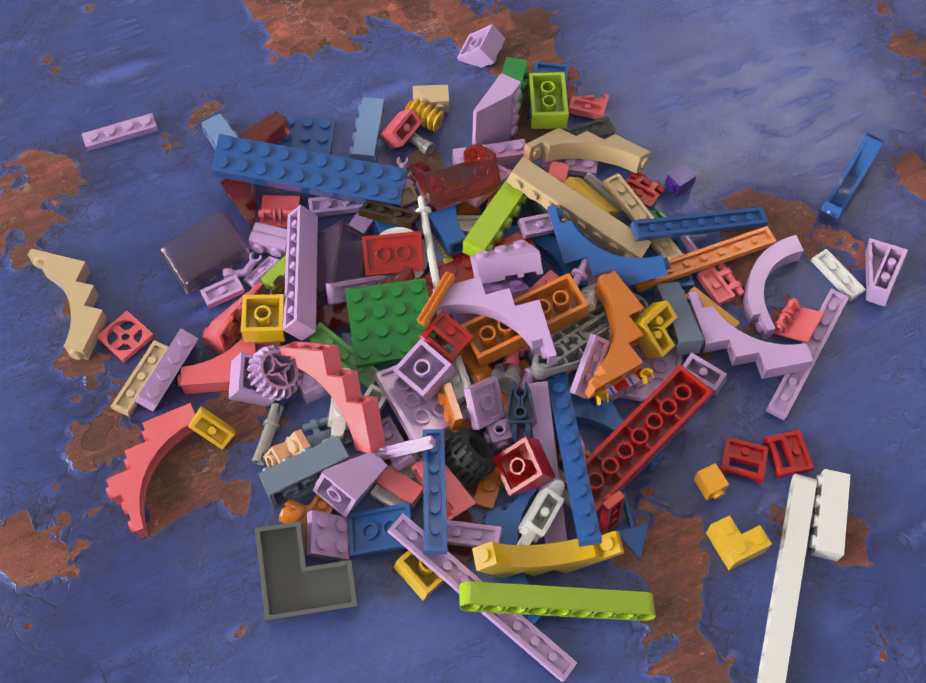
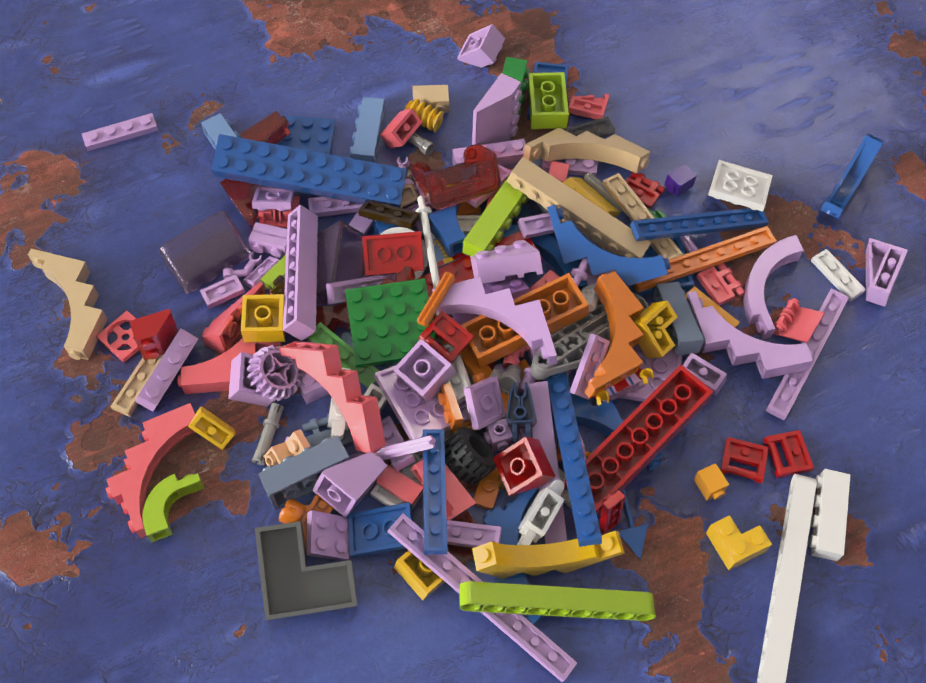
none -> red slope [129,308,178,360]
none -> lime arch [143,473,204,542]
none -> lavender plate [252,187,295,211]
none -> white plate [708,160,772,211]

